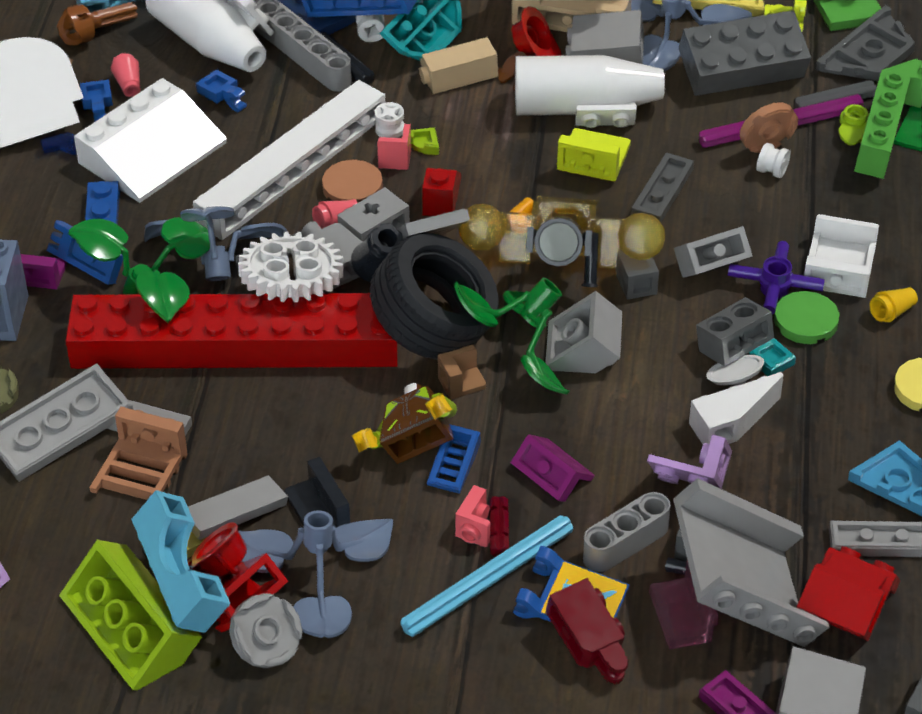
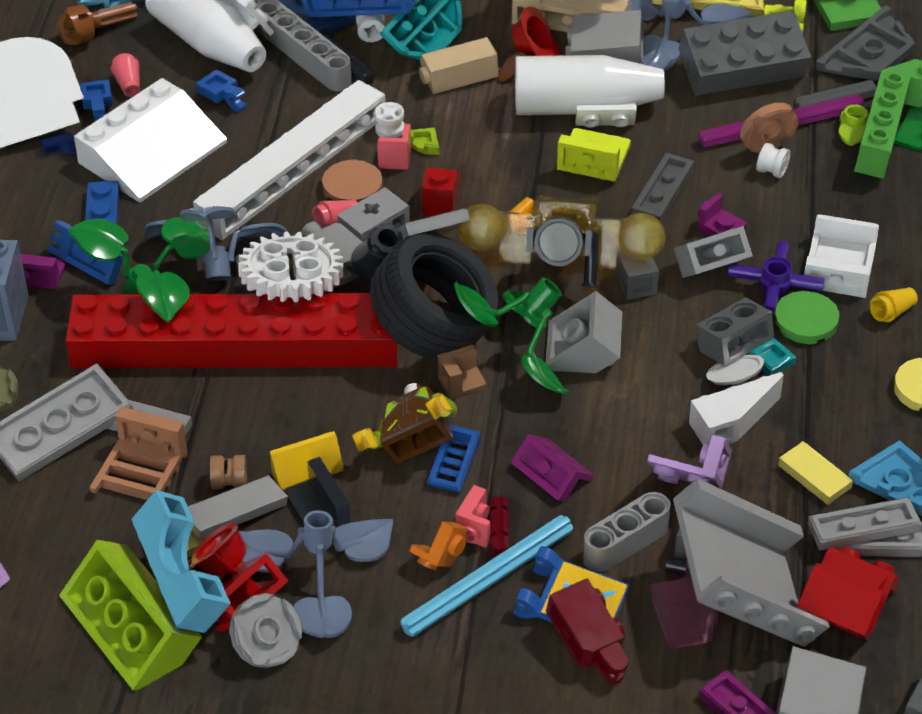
none -> medium nougat wheel [210,455,247,490]
none -> yellow slope [270,431,343,490]
none -> orange bracket [409,521,469,570]
none -> magenta bracket [698,194,747,237]
none -> light yellow tile [778,441,853,505]
none -> light grey tile [808,497,922,551]

